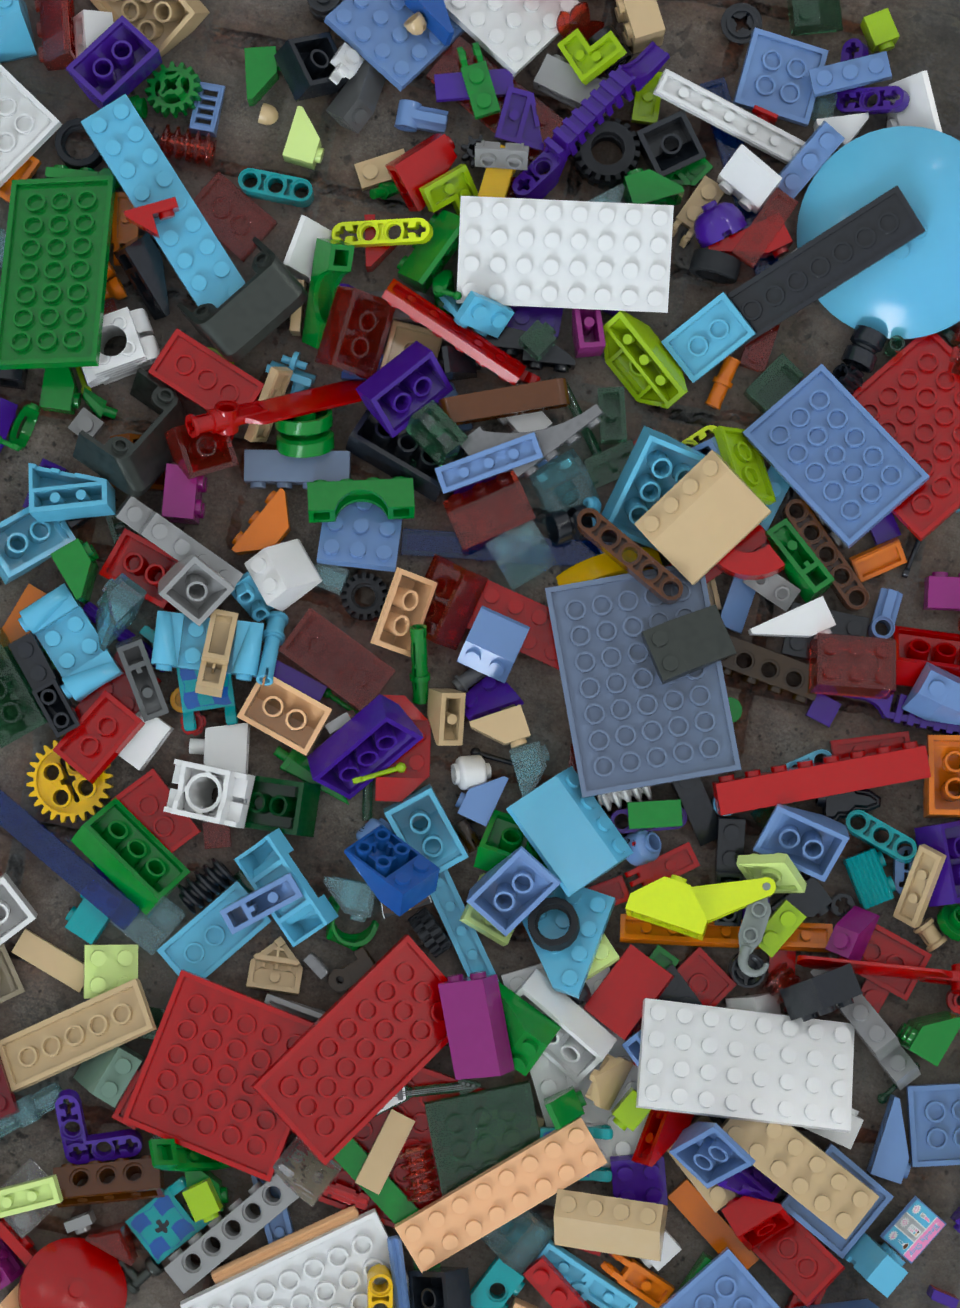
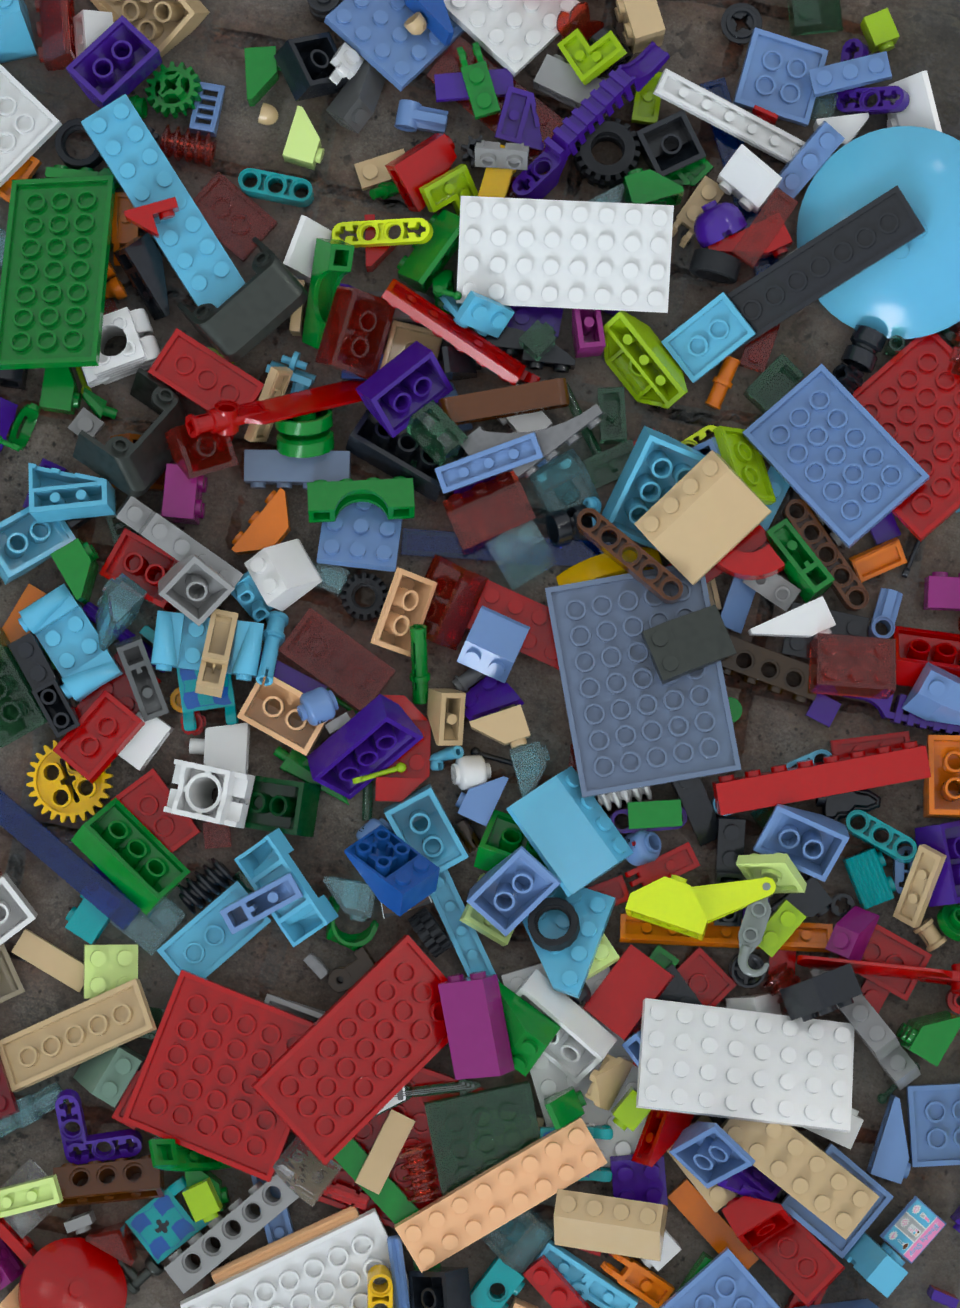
tan slope [246,936,303,996] -> none
none -> medium blue head [297,687,339,726]
none -> medium azure arm [429,746,464,771]

